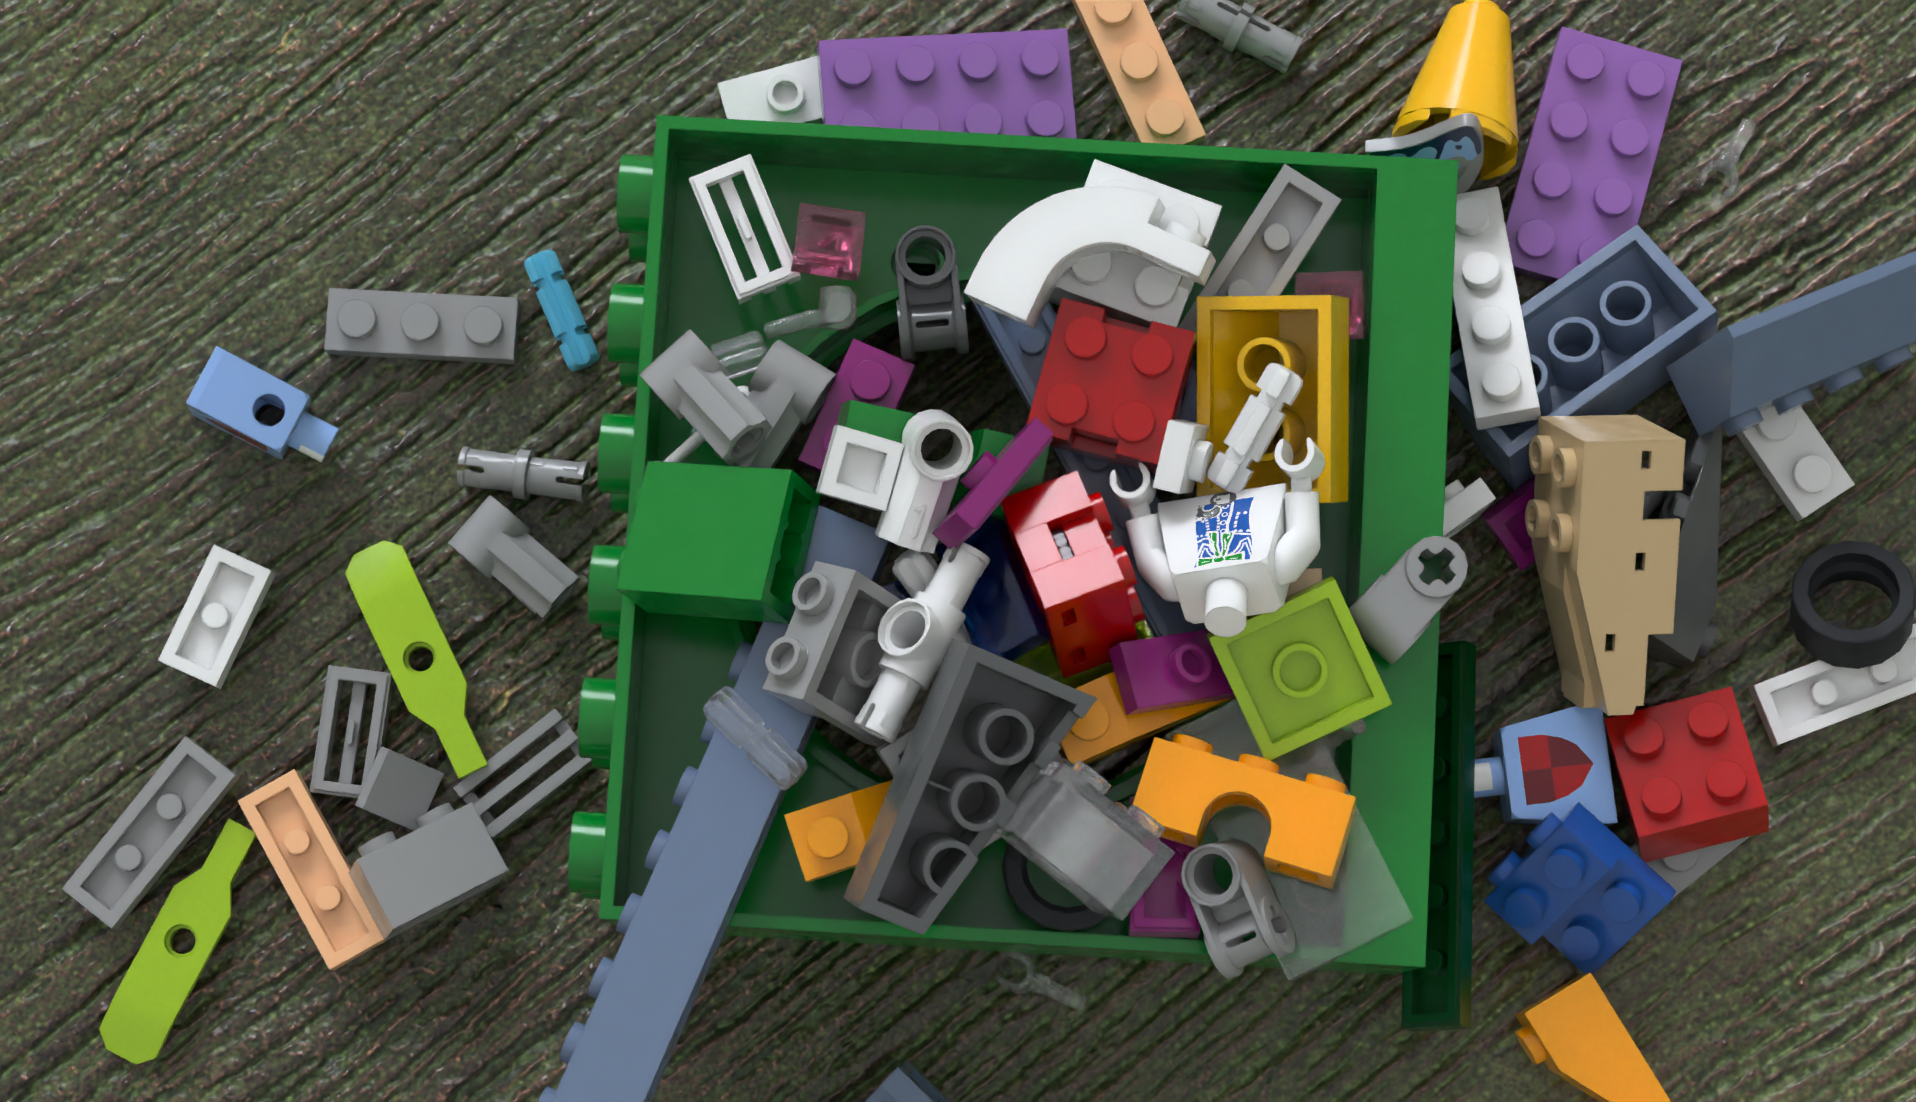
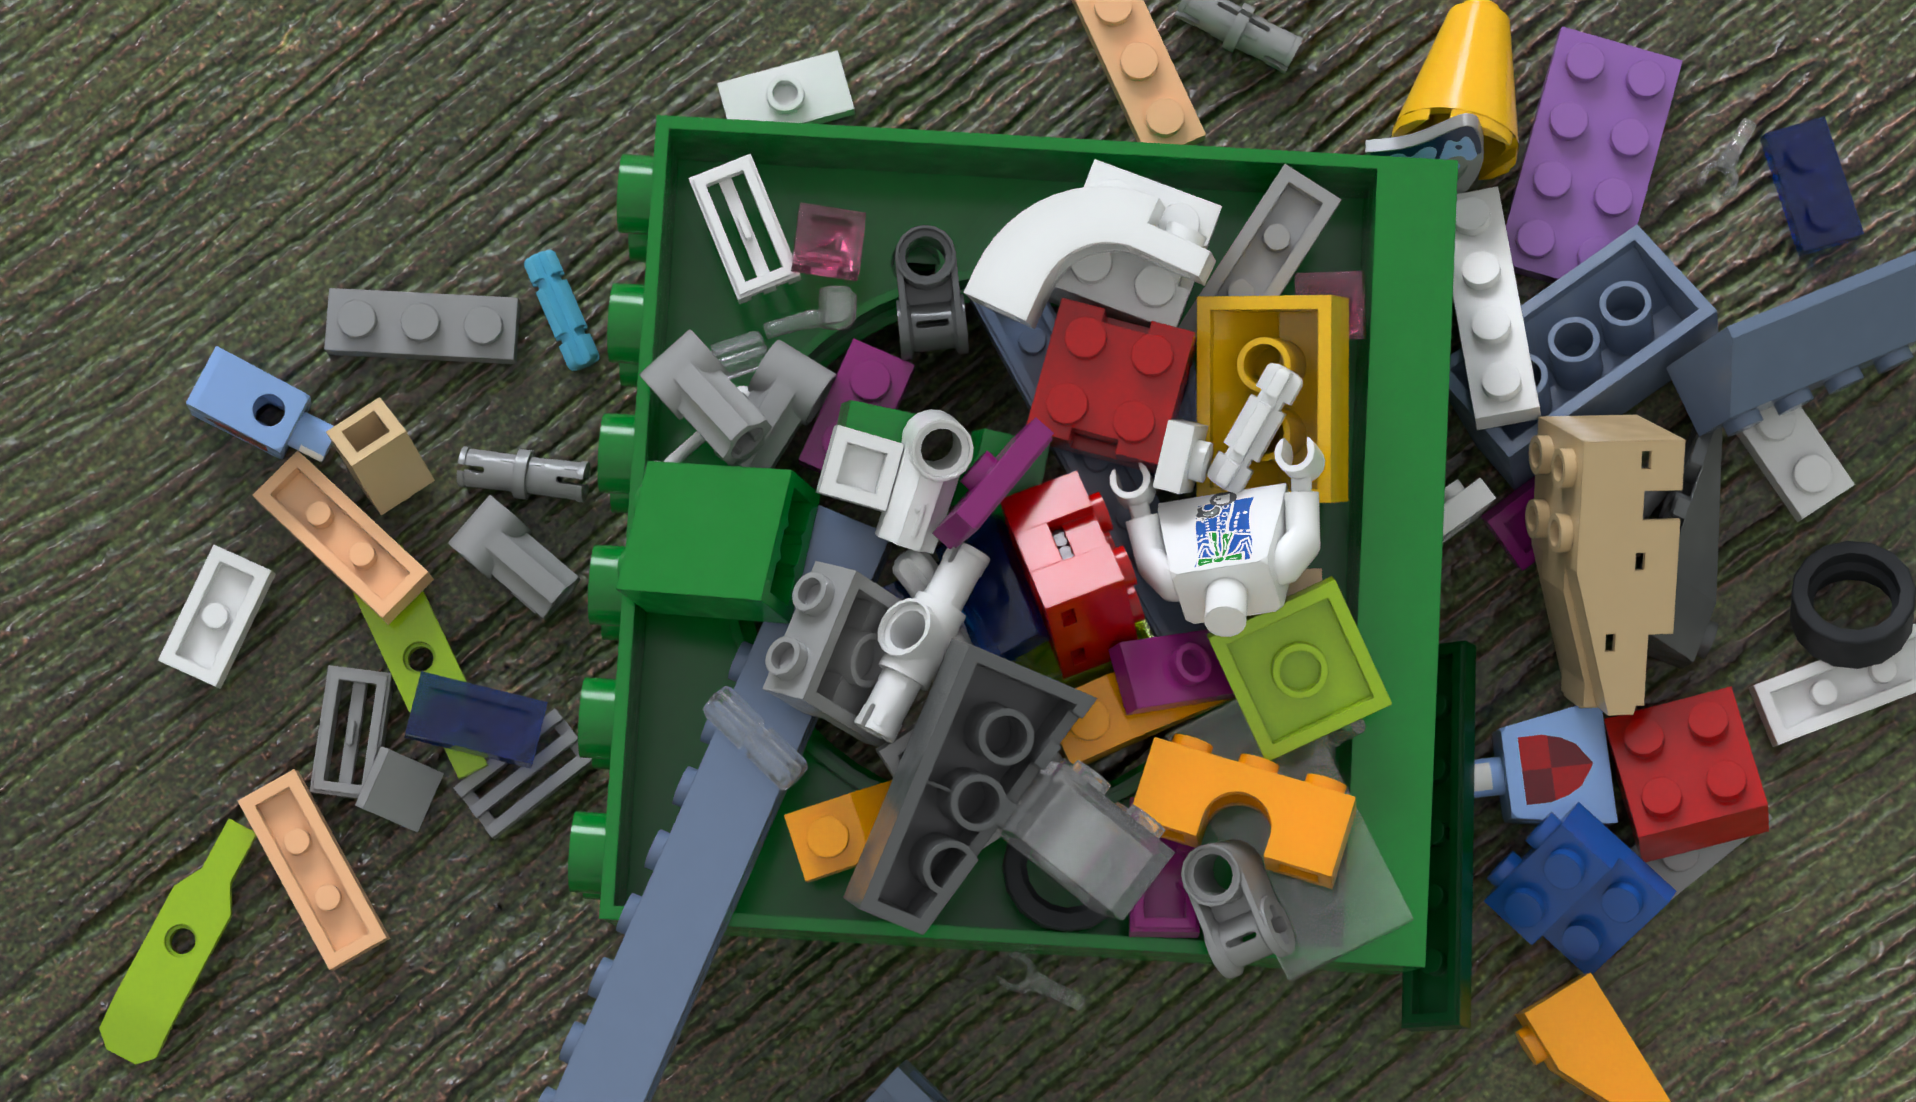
light grey plate [62,736,240,930] -> none
light grey brick [349,802,509,941] -> none
medium lavender plate [817,29,1077,139] -> none
light grey piece [1349,536,1468,666] -> none
none -> light nougat plate [252,450,434,625]
none -> tan brick [326,397,435,515]
none -> clear blue plate [404,671,548,769]
none -> clear blue plate [1760,116,1864,257]

